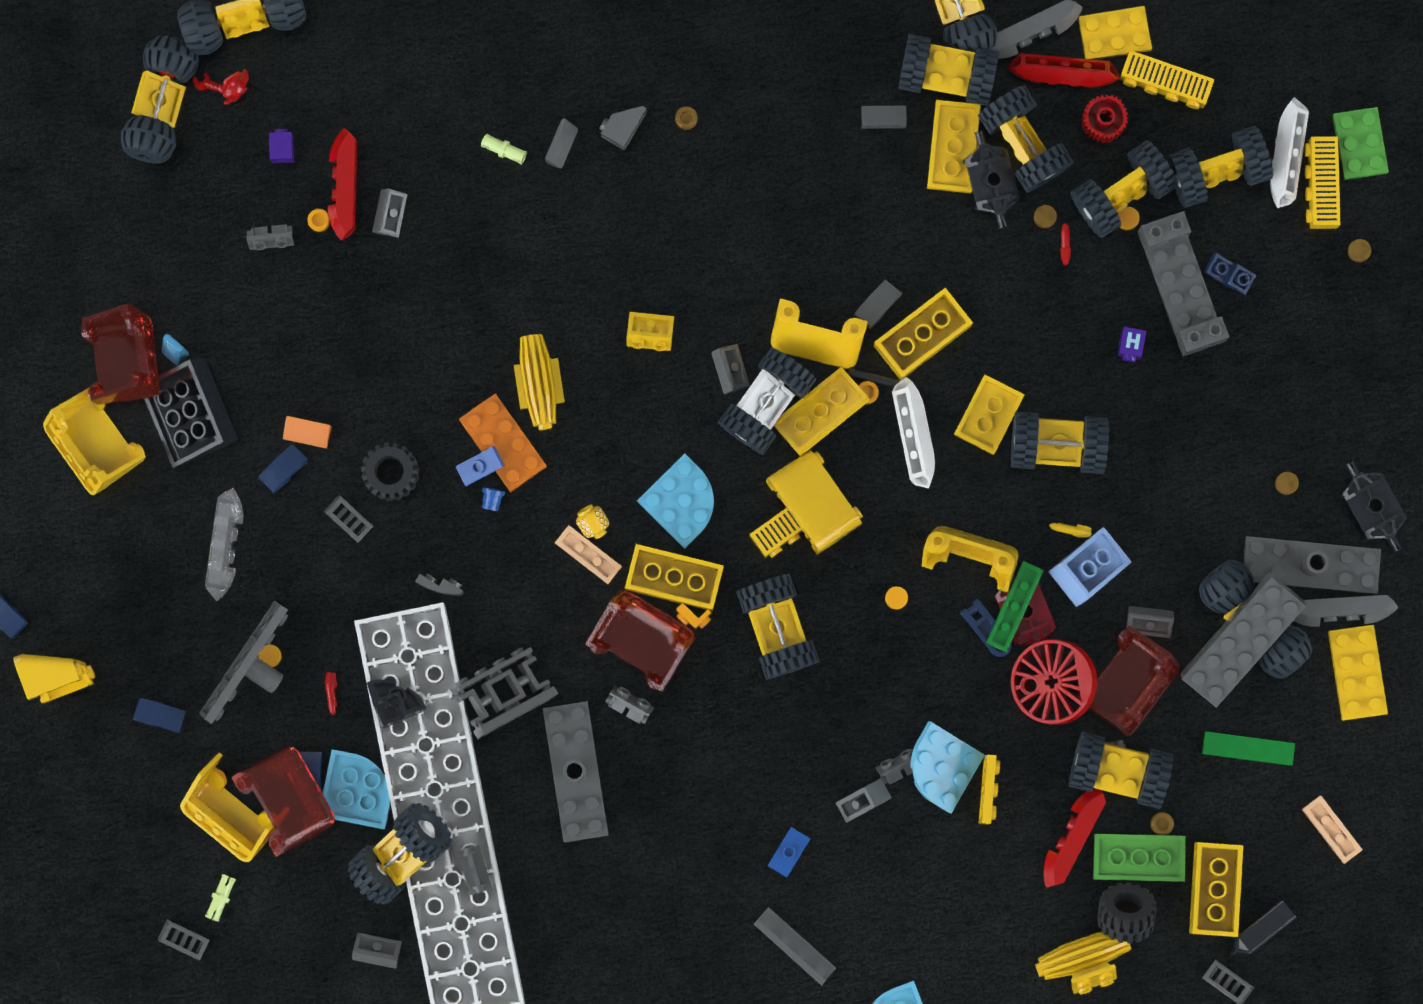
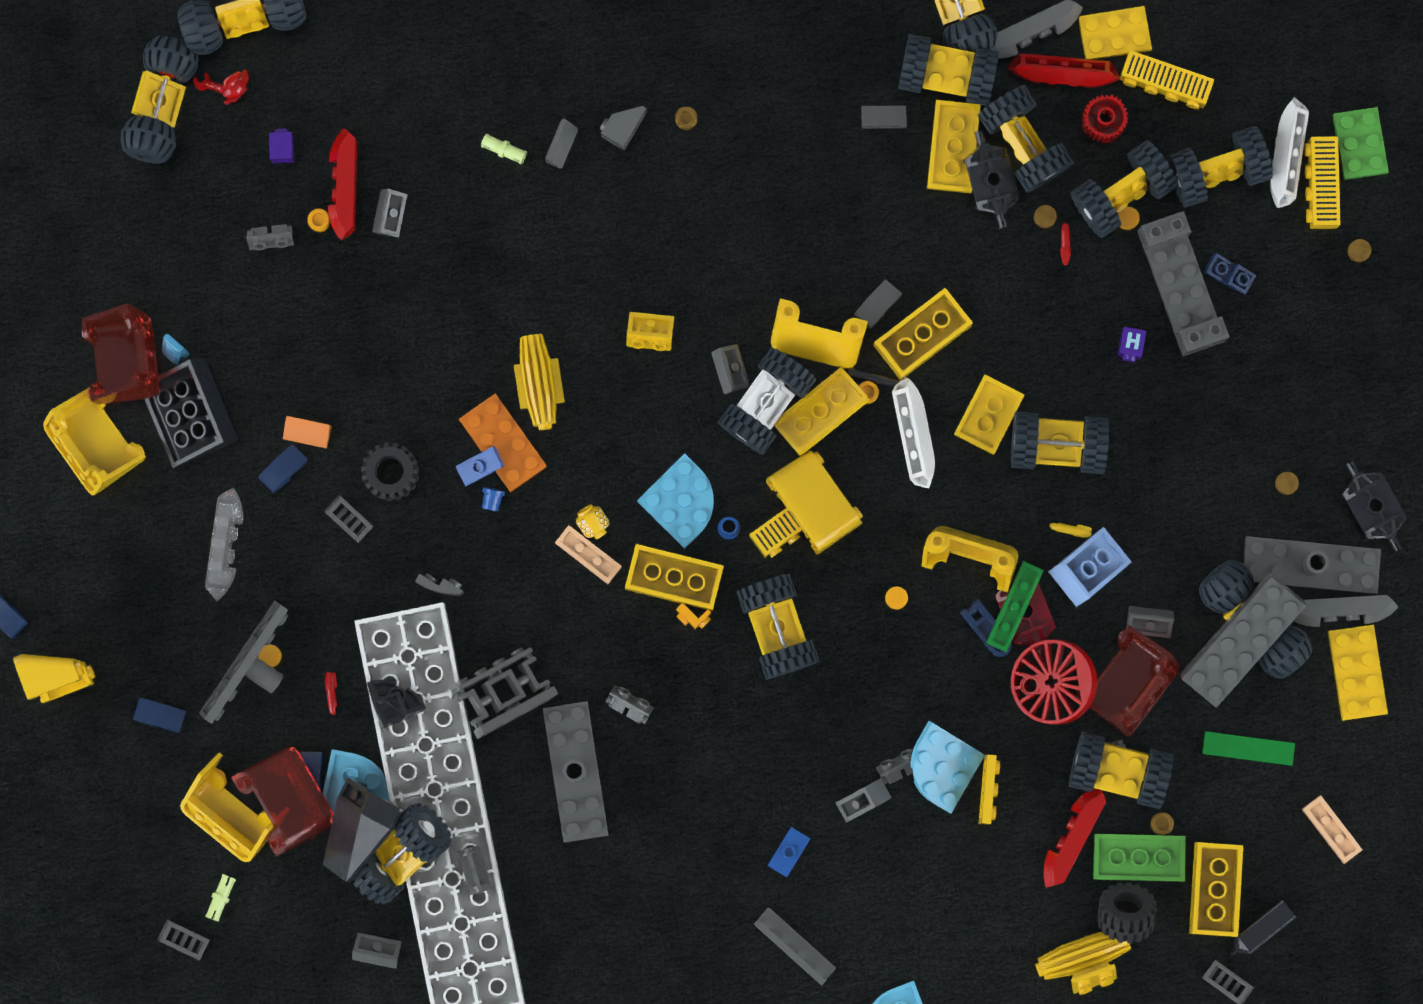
clear red windscreen [585,590,696,692] -> none
none -> black wedge [323,776,403,883]
none -> blue piece [718,517,740,539]

